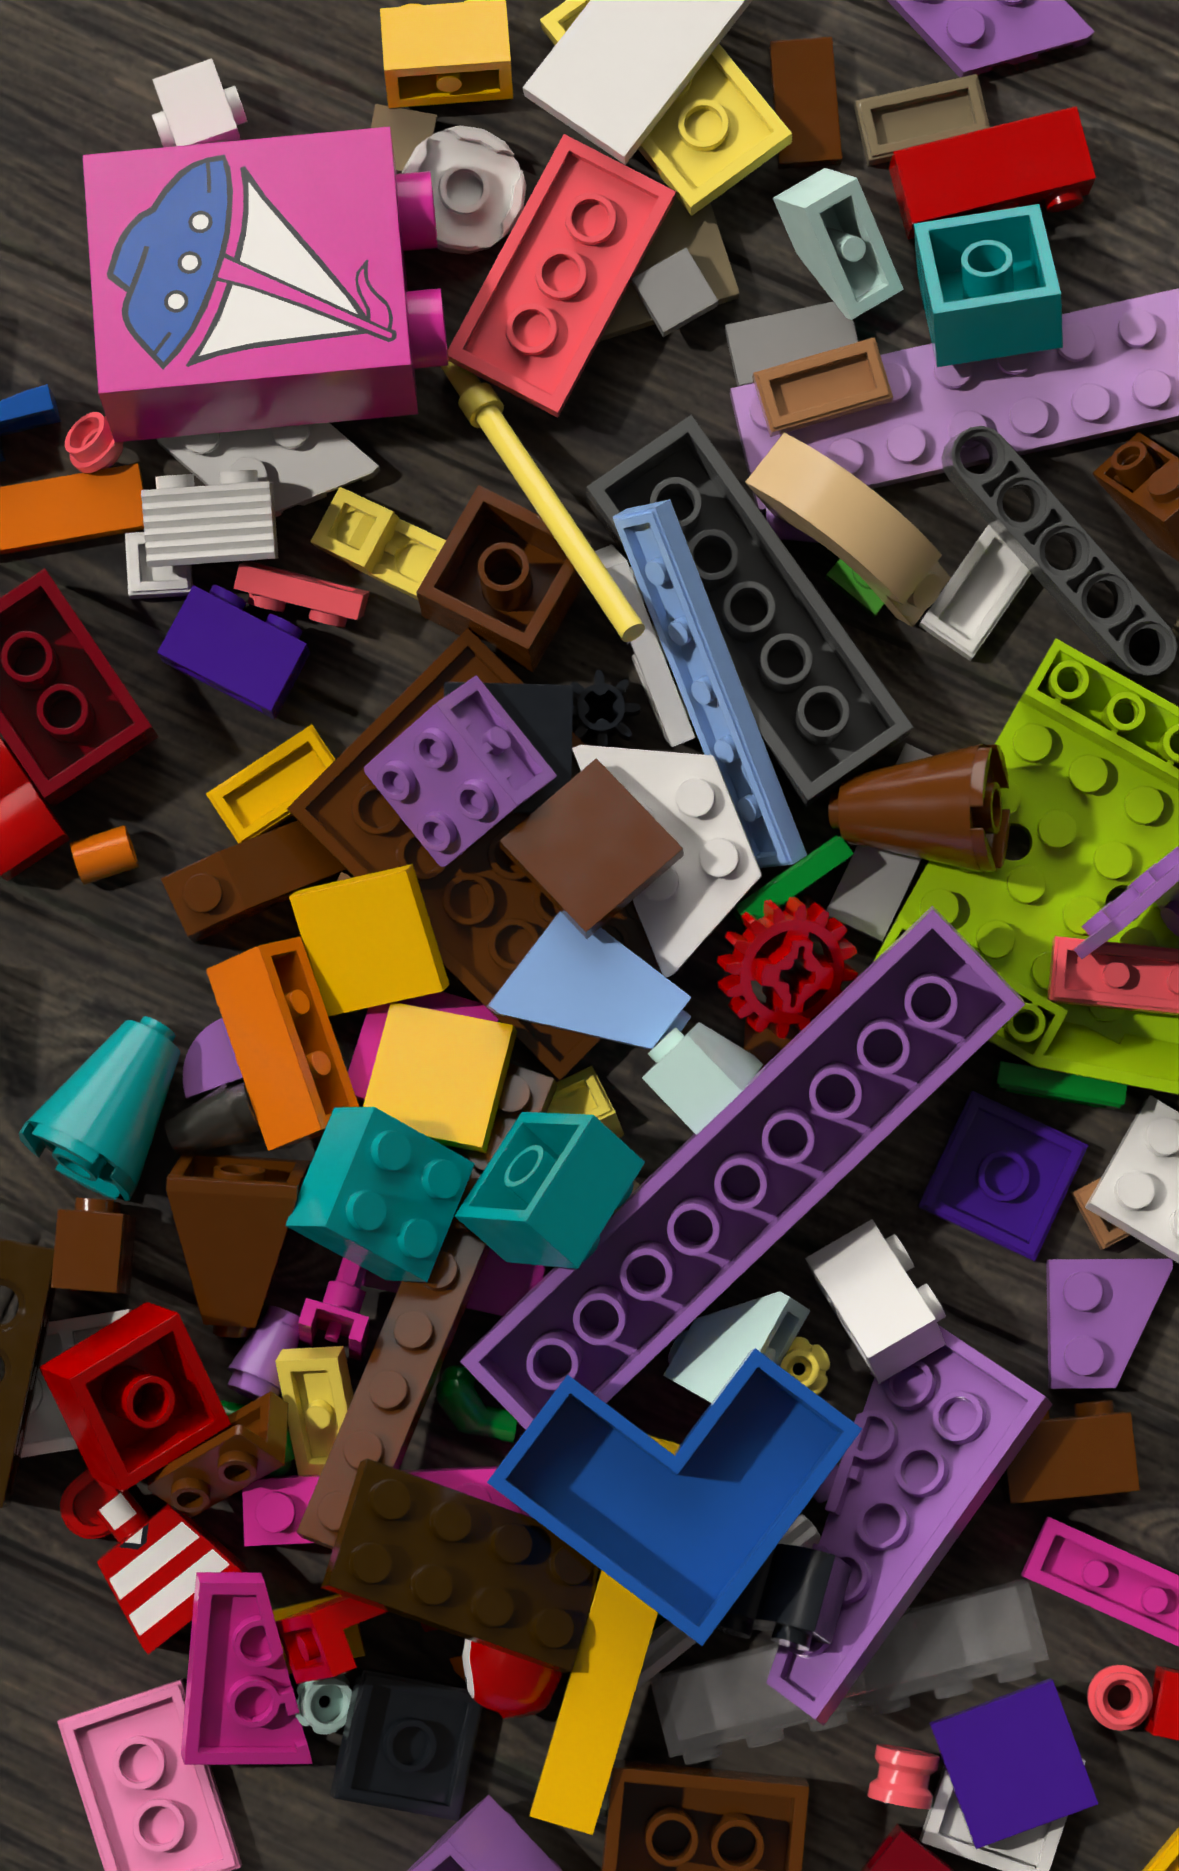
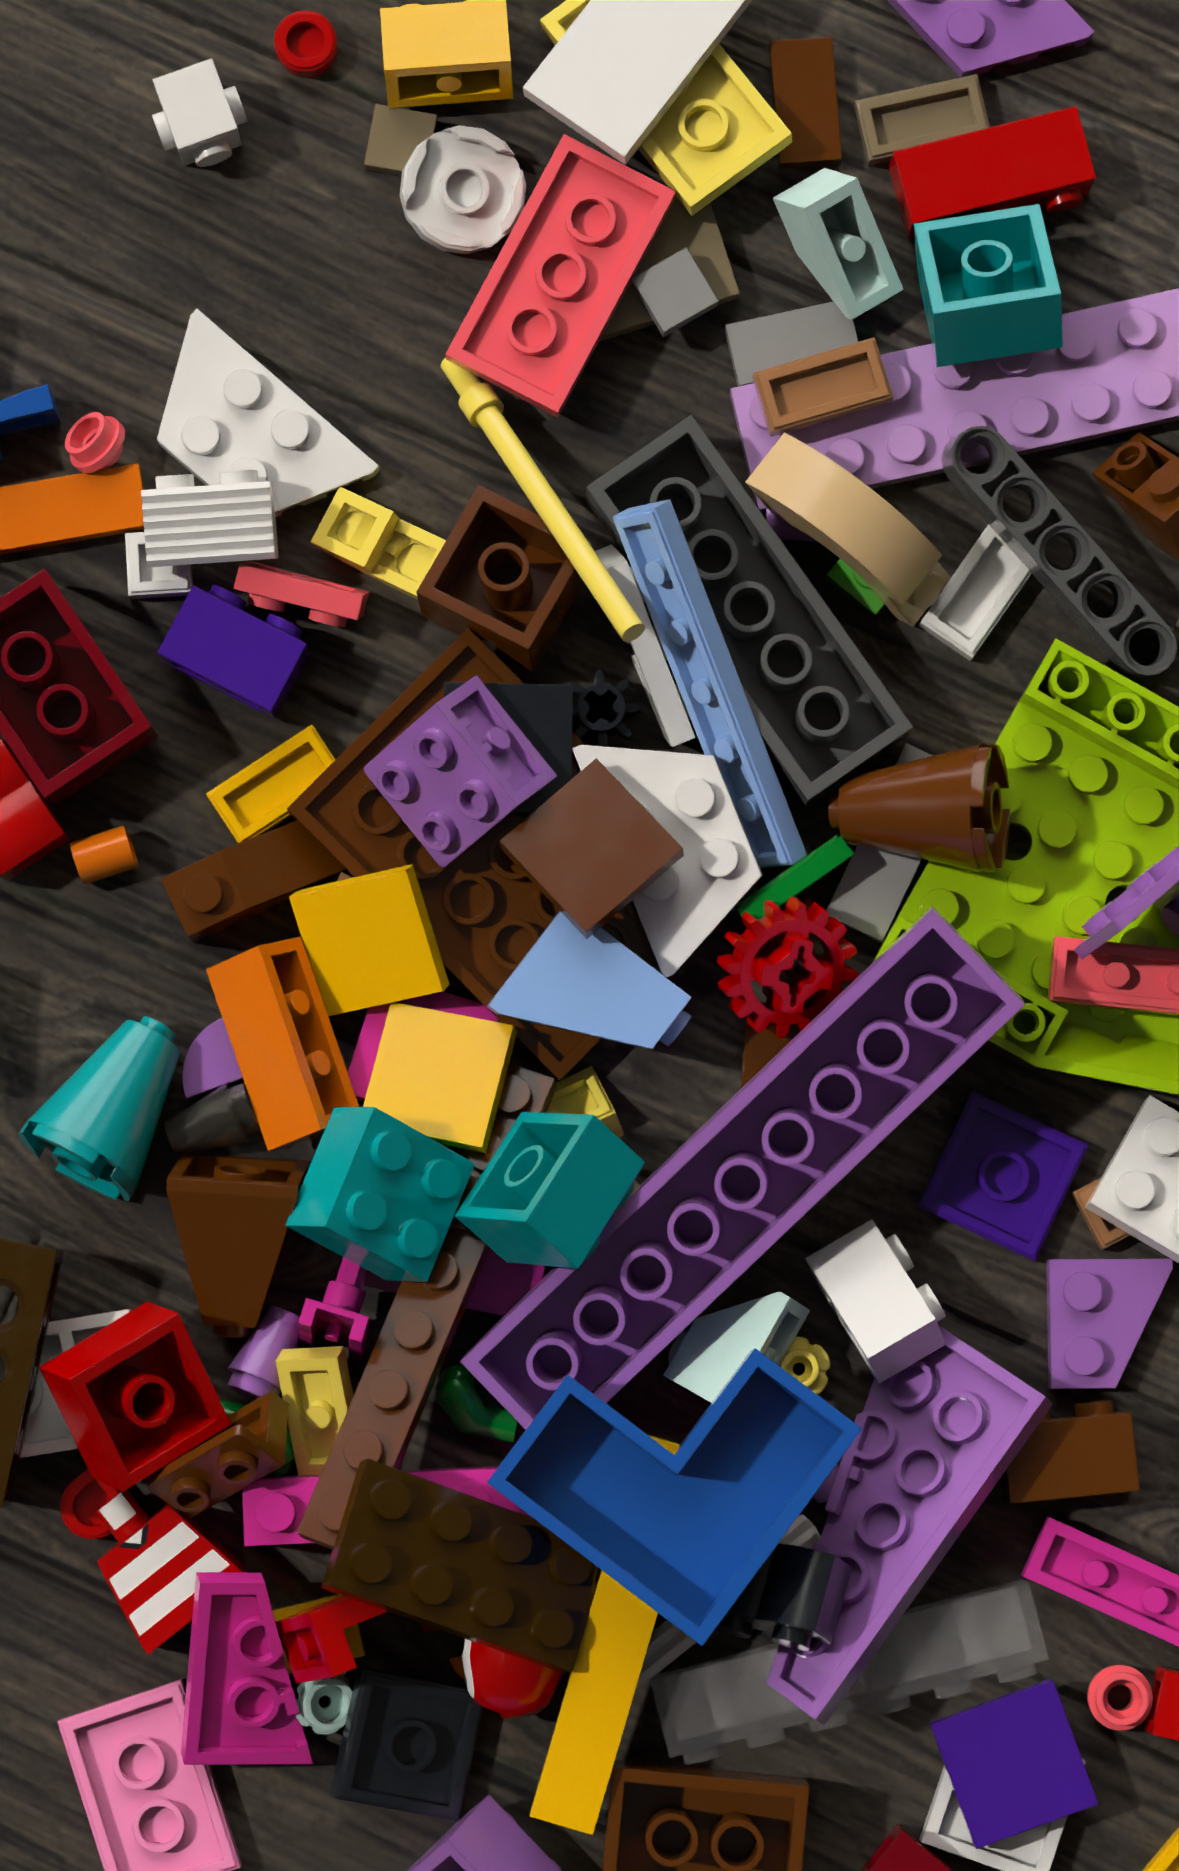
reddish brown brick [51,1198,136,1294] -> none
dark pink brick [83,127,448,442] -> none
light aqua slope [642,1022,763,1135] -> none
coral wheel [867,1744,940,1809] -> none
green tile [991,1061,1127,1110] -> none
none -> red tile [274,10,338,78]

